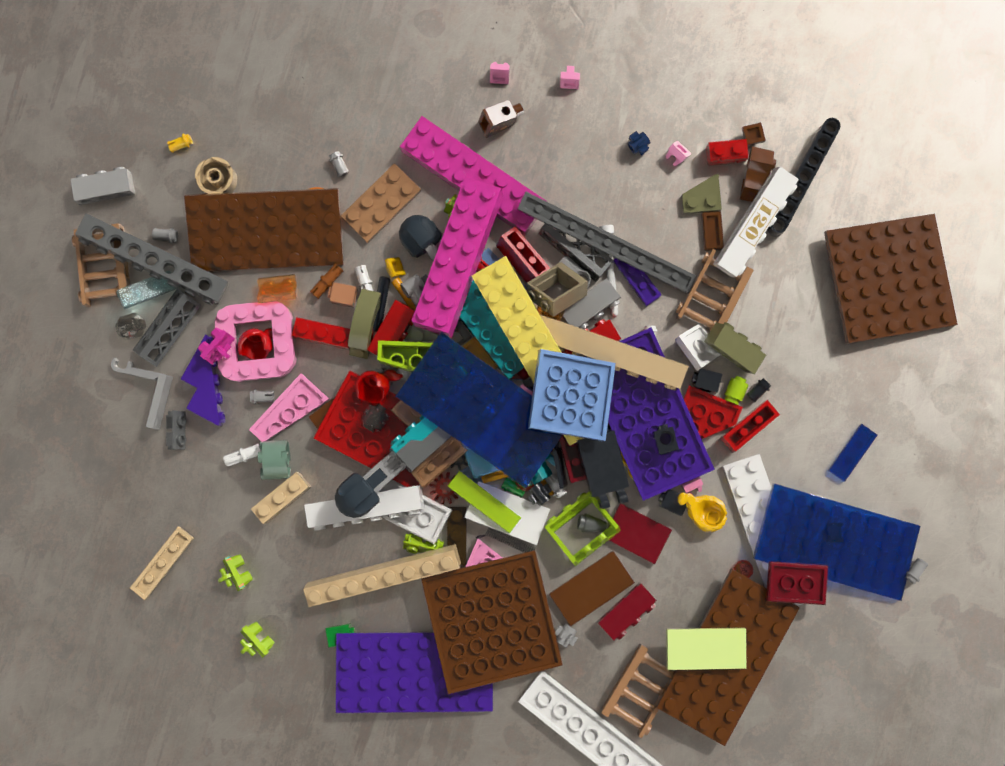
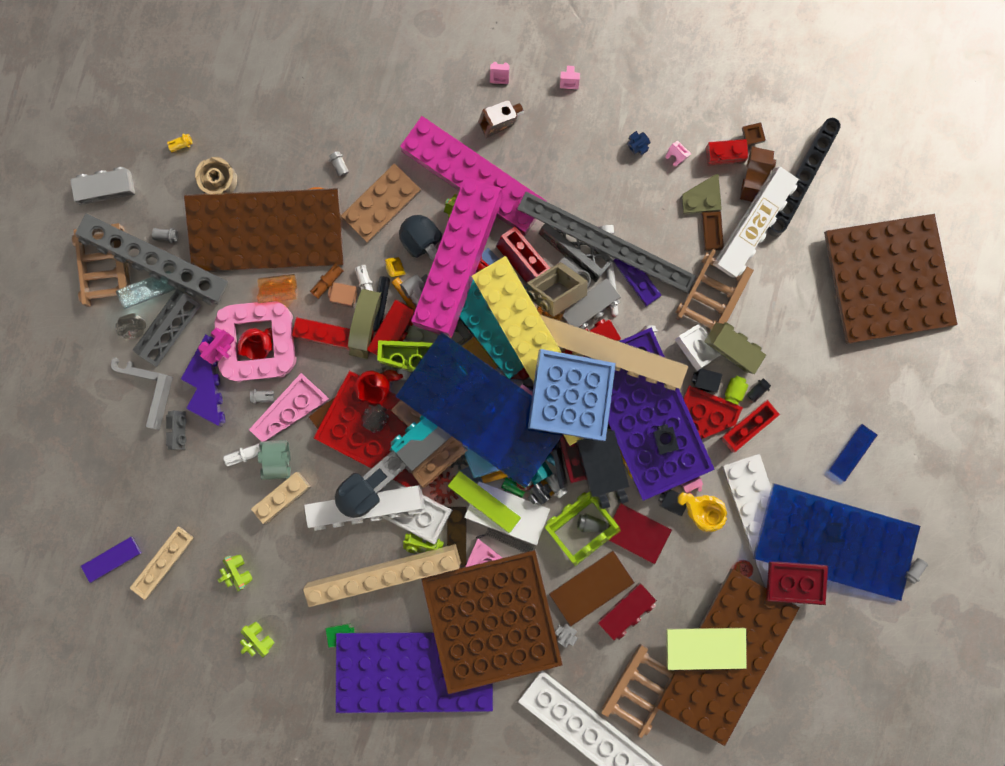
none -> dark purple tile [81,537,142,583]

